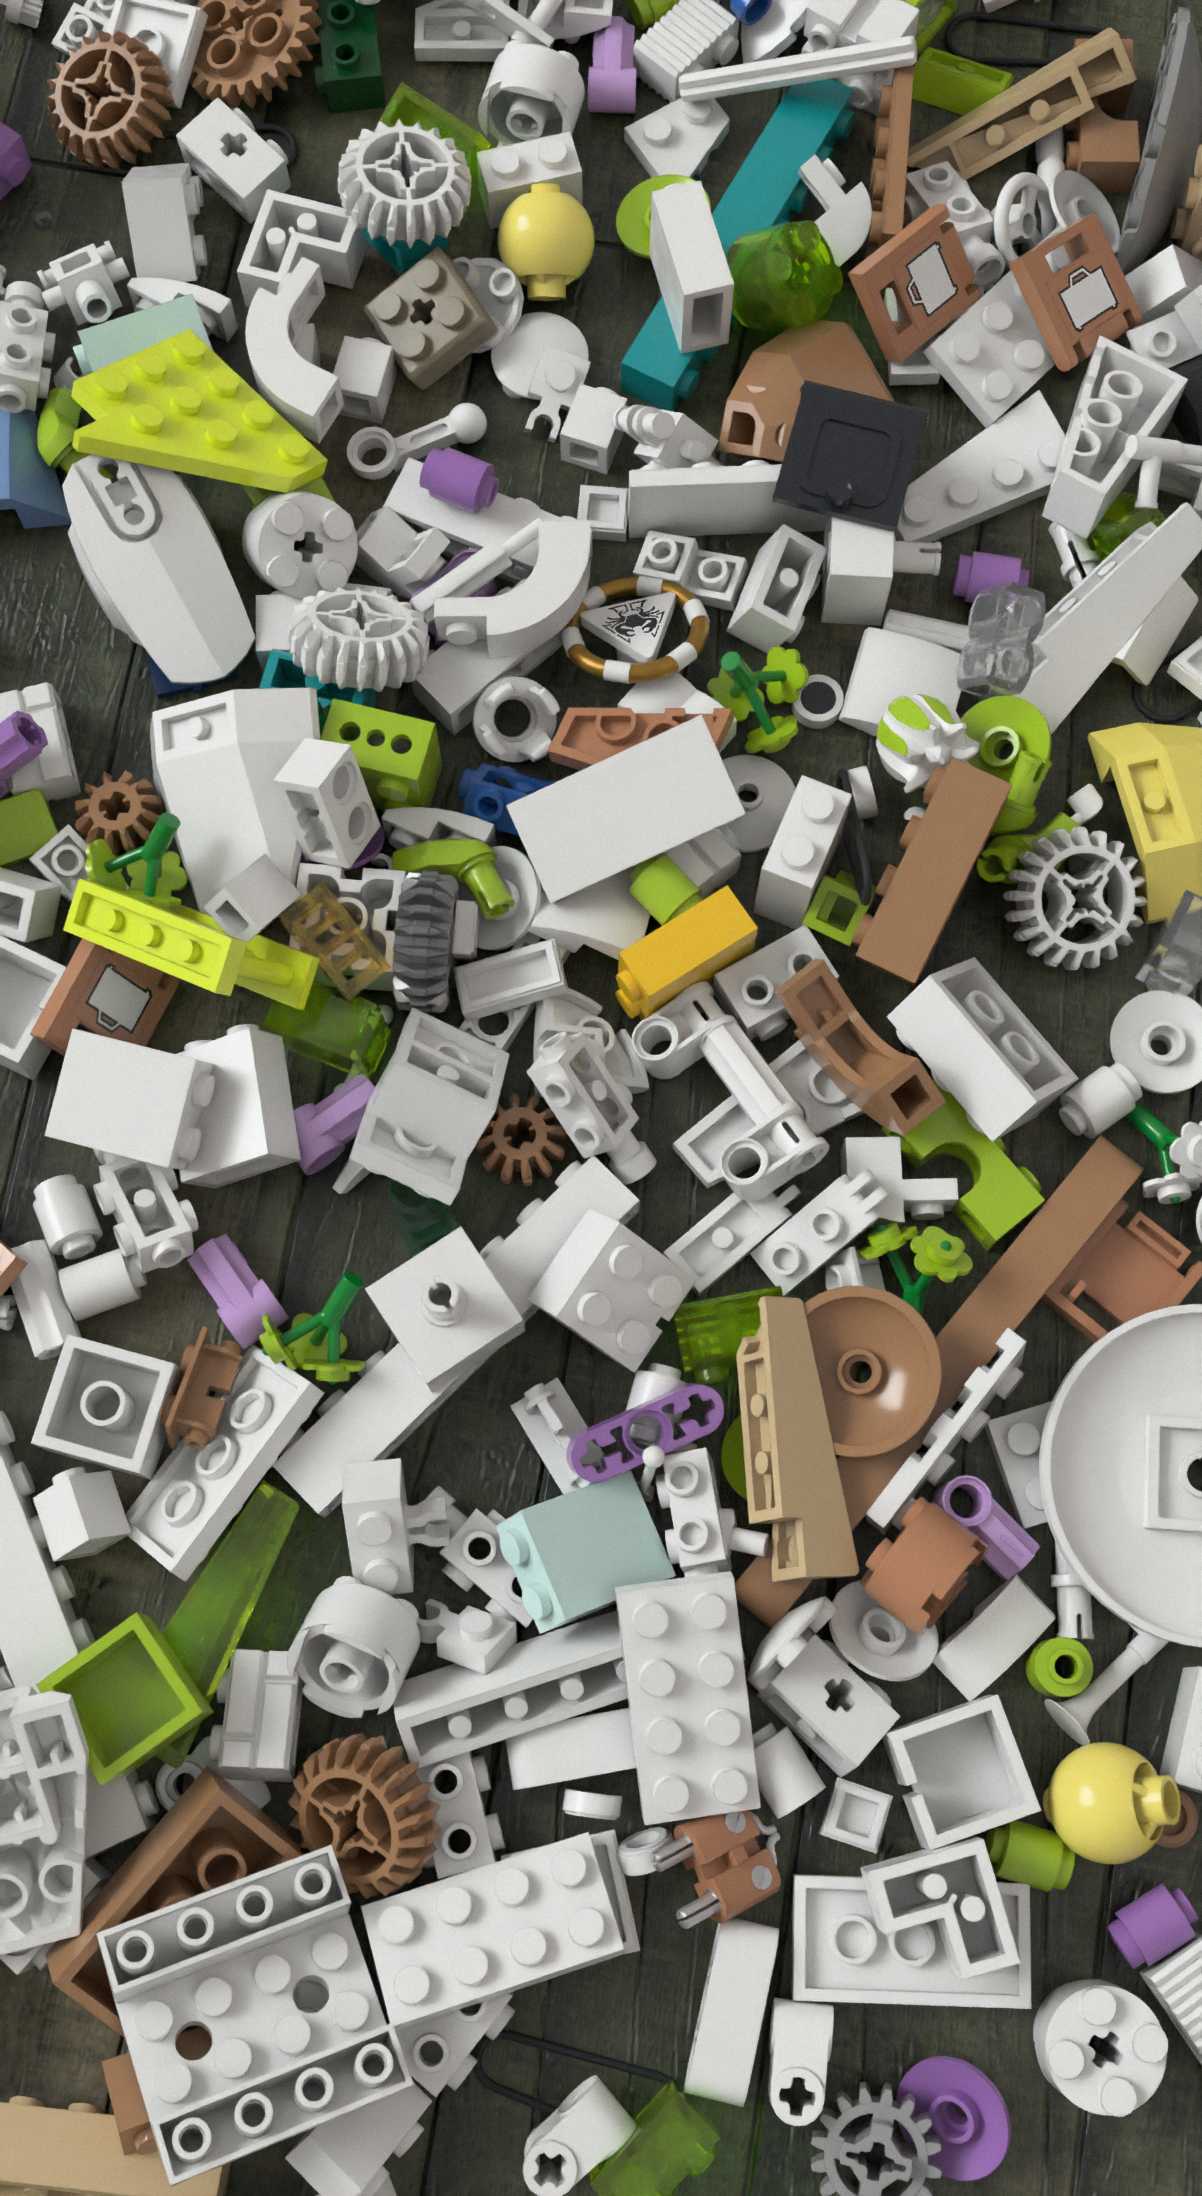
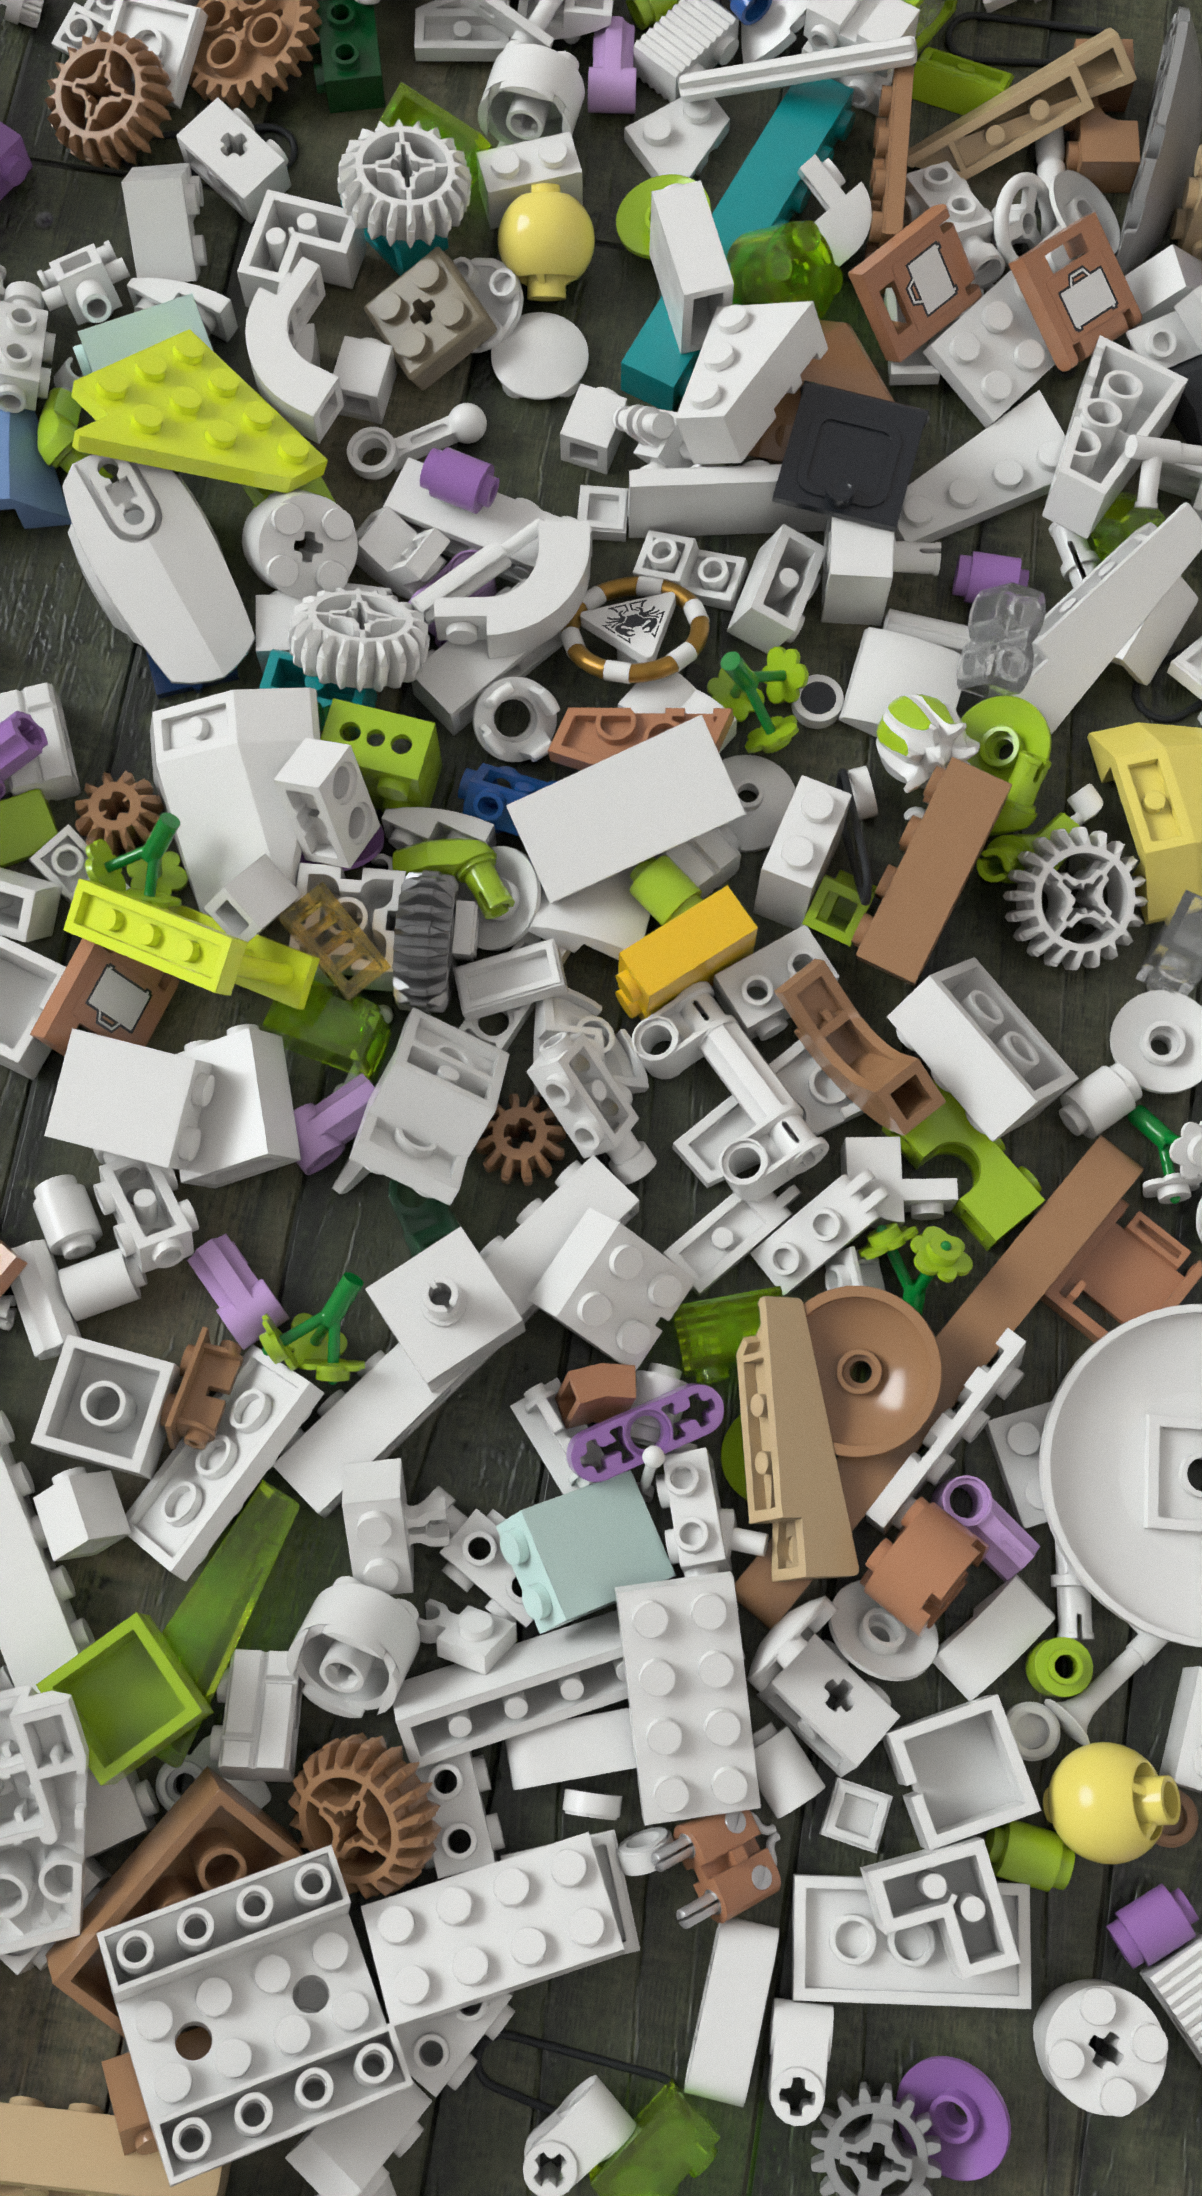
white plate [524,344,591,443] -> none
none -> nougat piece [555,1363,636,1429]
none -> white wedge [675,301,828,464]
none -> white tile [1005,1702,1061,1761]

